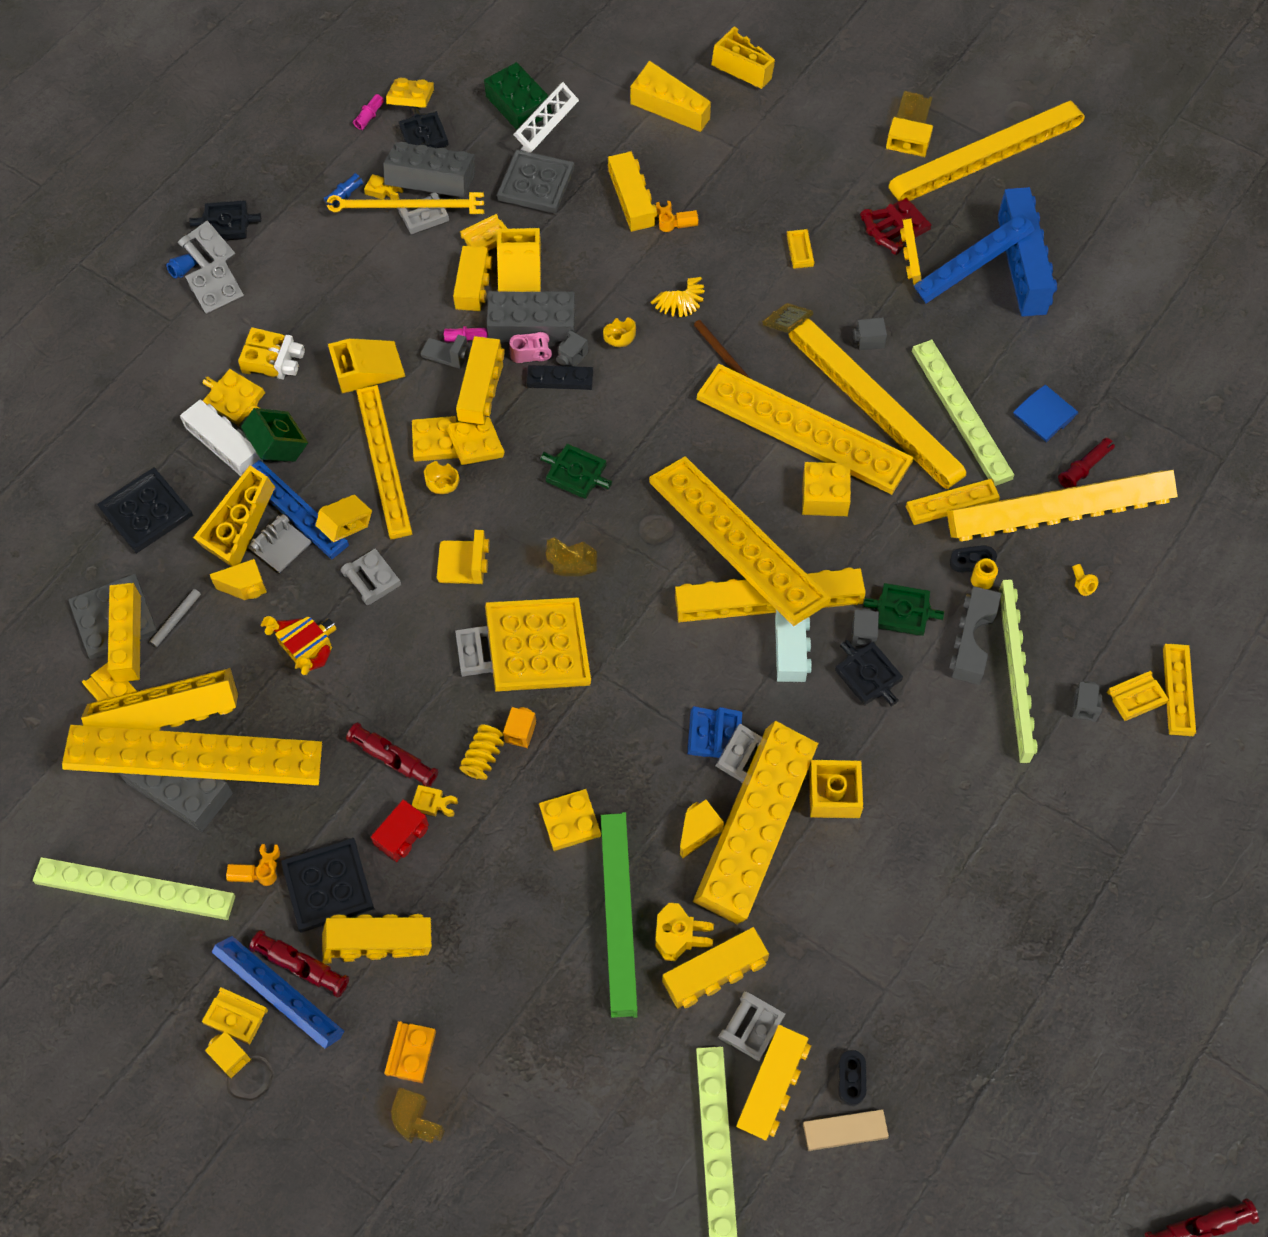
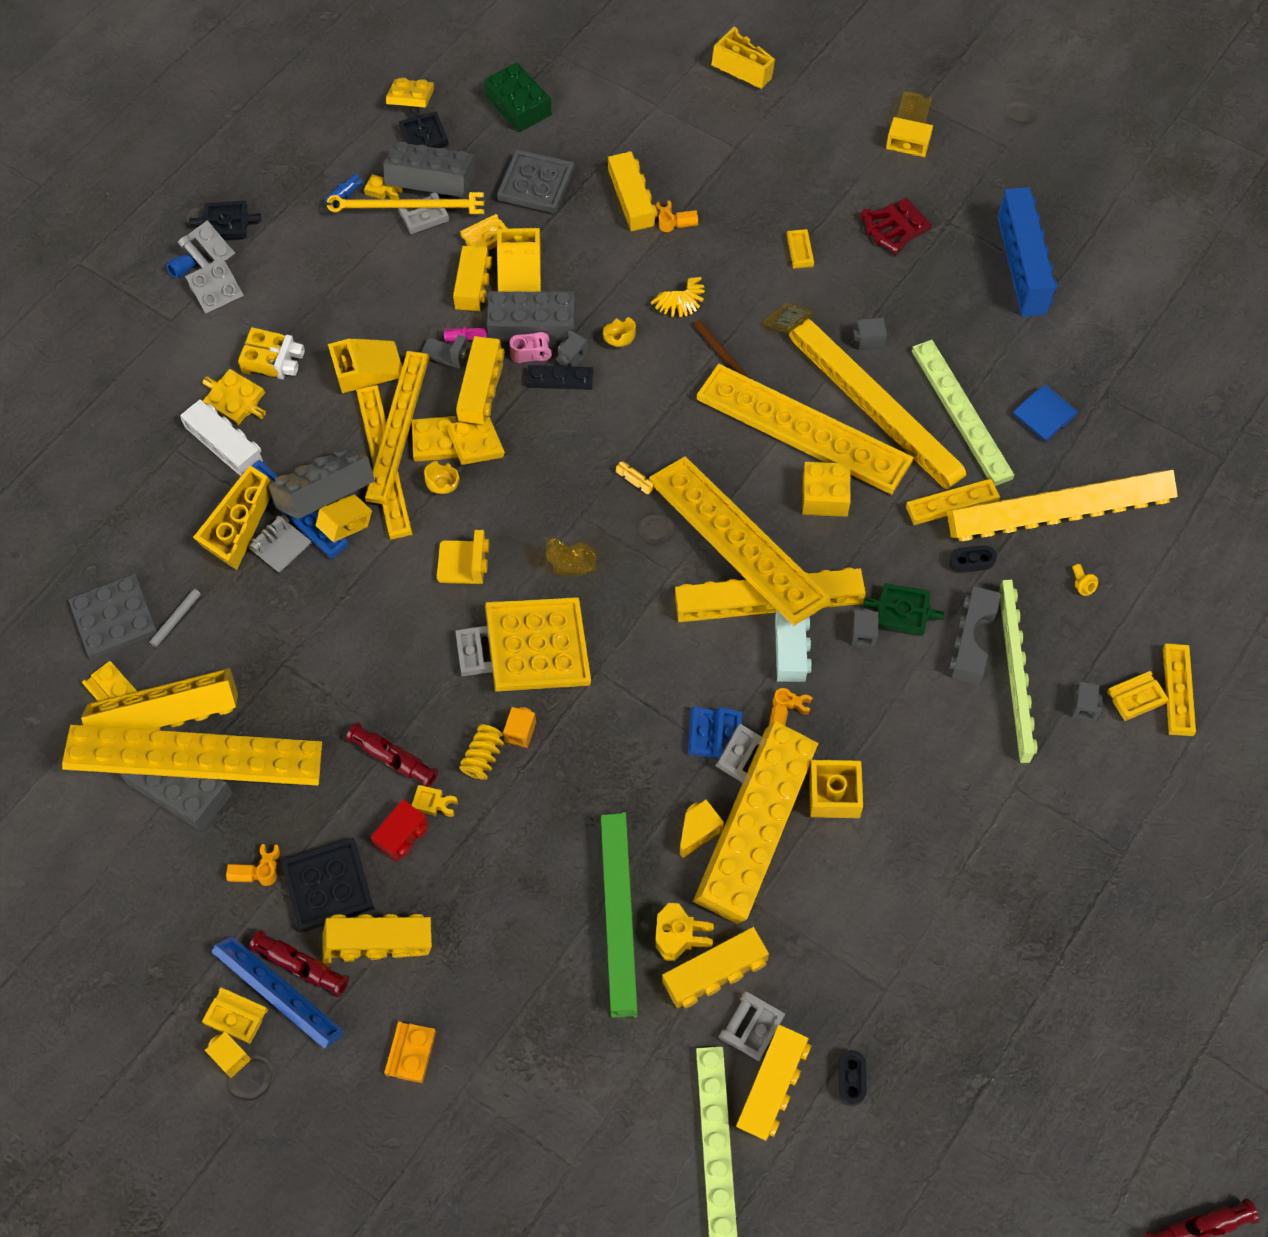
yellowish green plate [33,857,235,920] -> none
black plate [97,467,194,554] -> none
yellow brick [108,583,141,683] -> none
yellow slope [210,559,267,600] -> none
dark green brick [241,408,308,462] -> none
torso [261,616,337,675] -> none
light grey plate [341,549,401,605] -> none
dark pink axle [353,94,384,130] -> none
clear yellow brick [391,1088,445,1143] -> none
white fence [513,82,579,152] -> none
yellow plate [539,789,601,851] -> none
dark green plate [540,444,612,499] -> none
yellow wedge [630,61,711,132] -> none
tan tile [803,1110,889,1151] -> none
black plate [835,640,903,707] -> none
yellow beam [888,101,1085,201] -> none
yellow plate [900,218,922,285] -> none
blue plate [913,212,1035,303] -> none
yellow brick [971,559,998,590] -> none
dark red pin [1058,438,1115,488] -> none
none -> dark grey brick [268,447,375,519]
none -> yellow tile [365,351,429,505]
none -> yellow axle [616,461,654,494]
none -> light orange bar [769,688,813,726]

